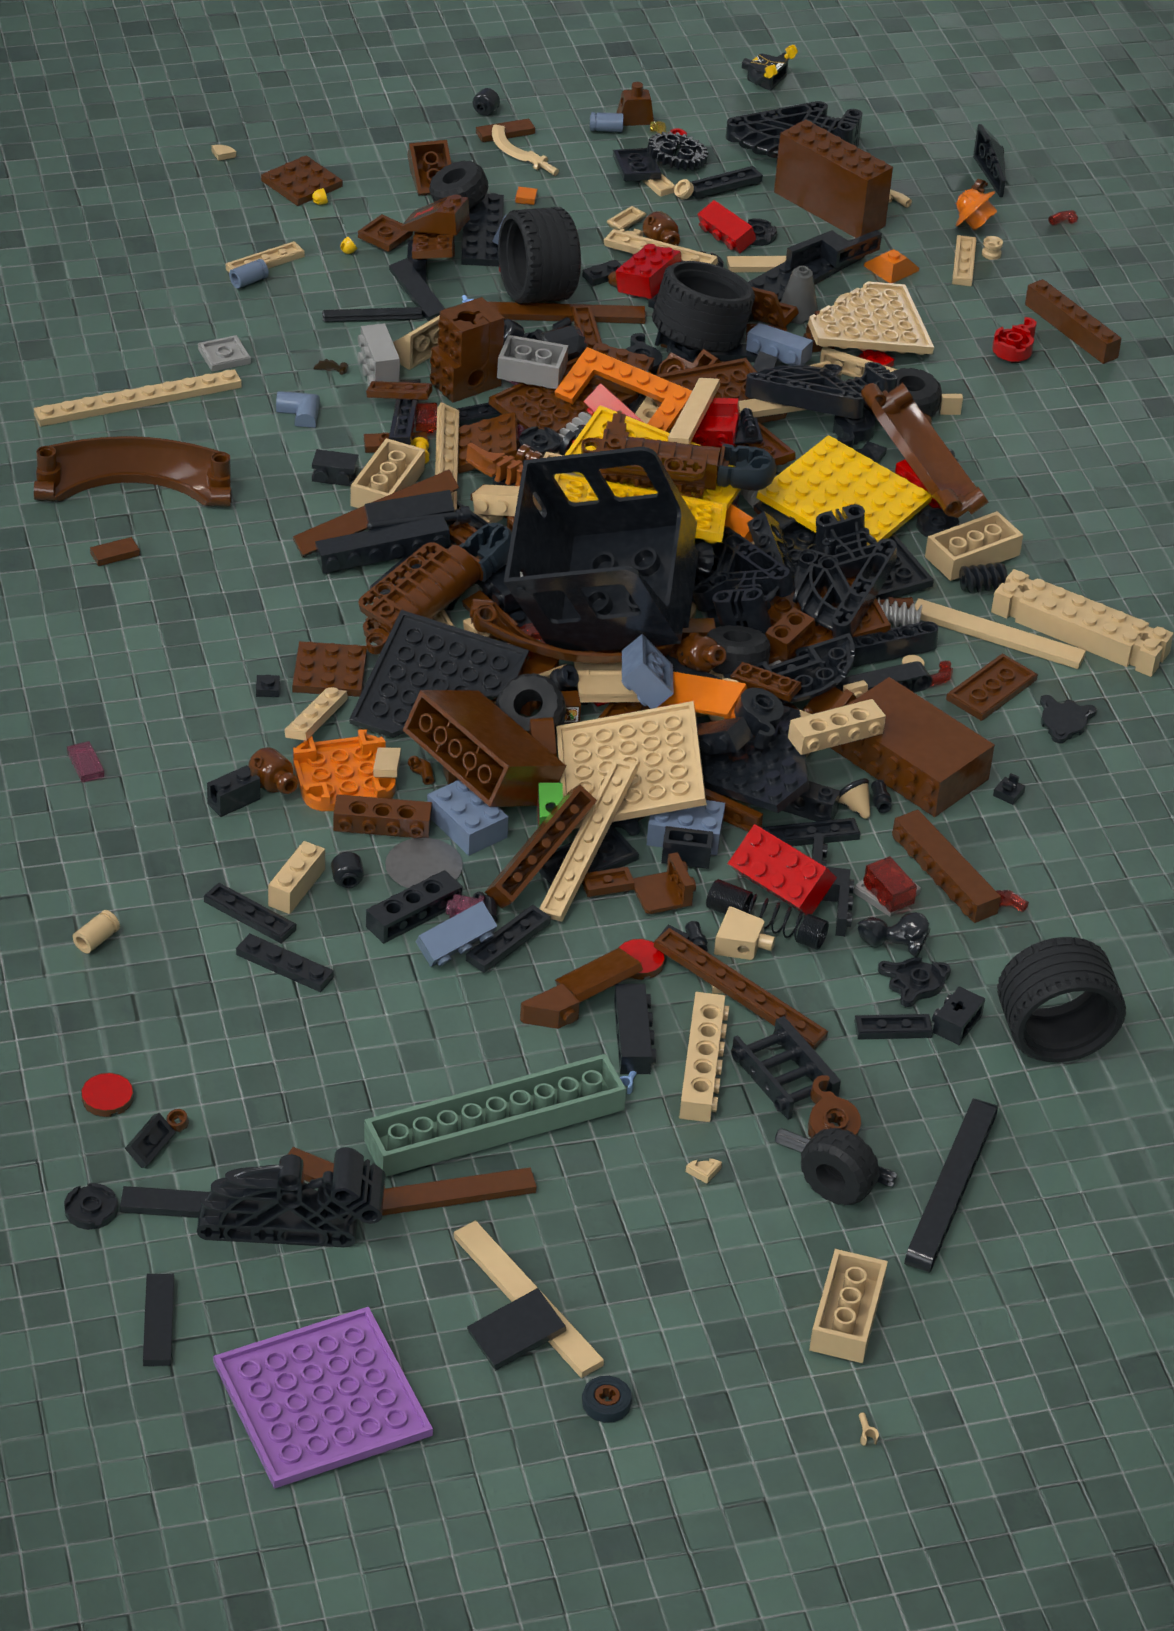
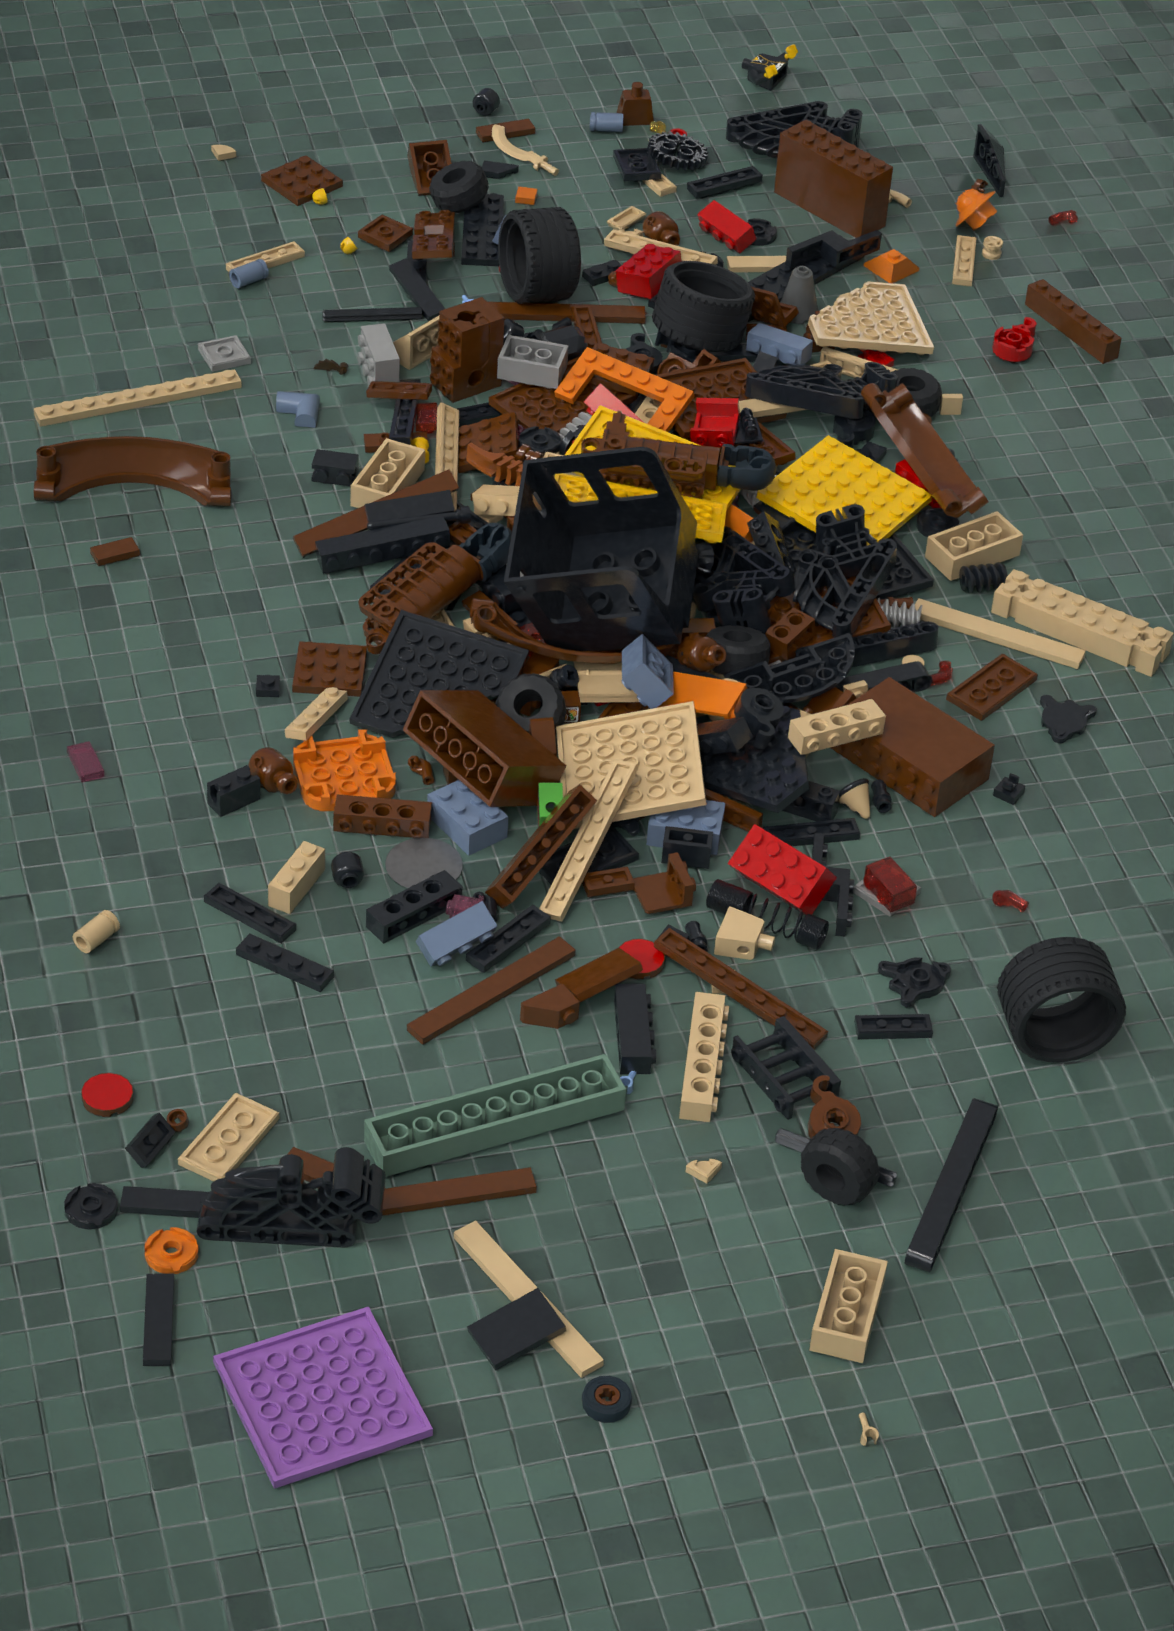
tan tile [373,748,401,778] -> none
reddish brown slope [401,194,470,235] -> none
tan tile [668,378,720,444] -> none
tan tile [674,179,694,200] -> none
reddish brown tile [730,662,802,702] -> none
black animal [857,912,931,957] -> none
reddish brown brick [892,809,1001,923] -> none
black brick [932,986,985,1045] -> none
none -> orange tile [145,1227,198,1274]
none -> tan tile [178,1093,279,1181]
none -> reddish brown tile [407,936,576,1045]
none -> black tile [482,160,519,179]

